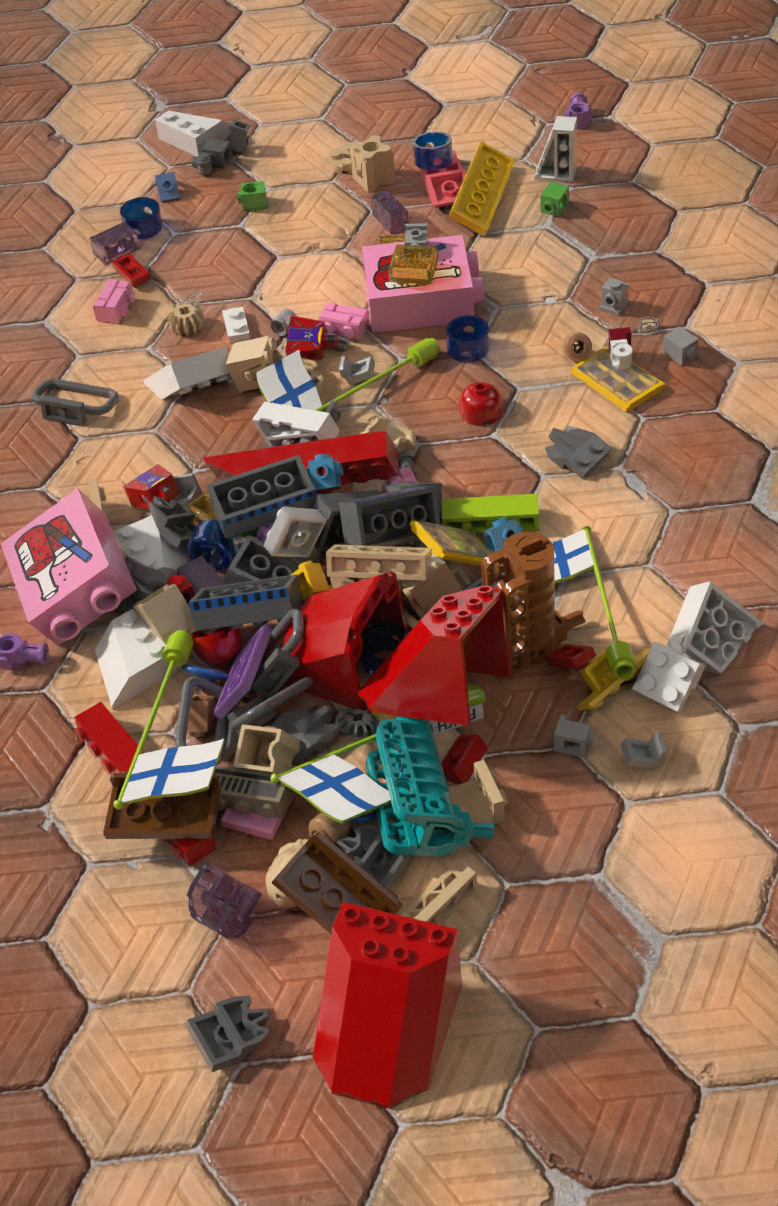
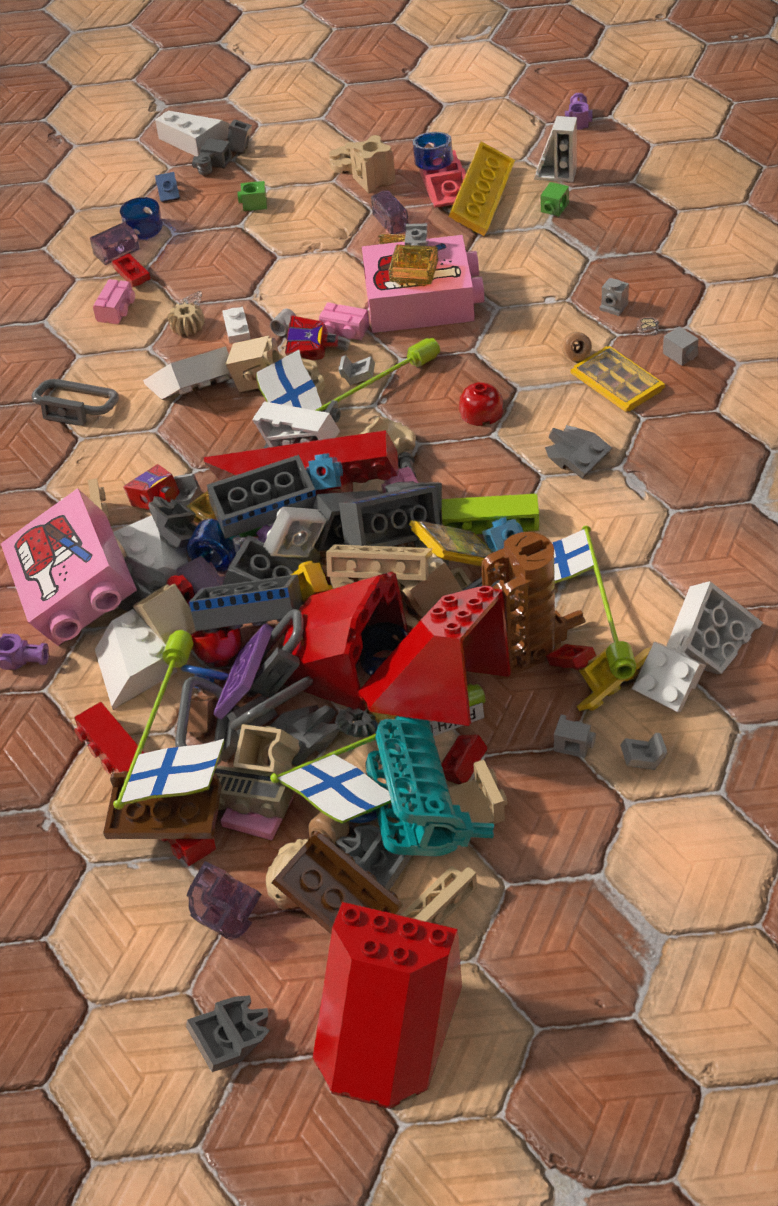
clear blue piece [445,315,490,363] -> none
white leg [608,327,632,370] -> none

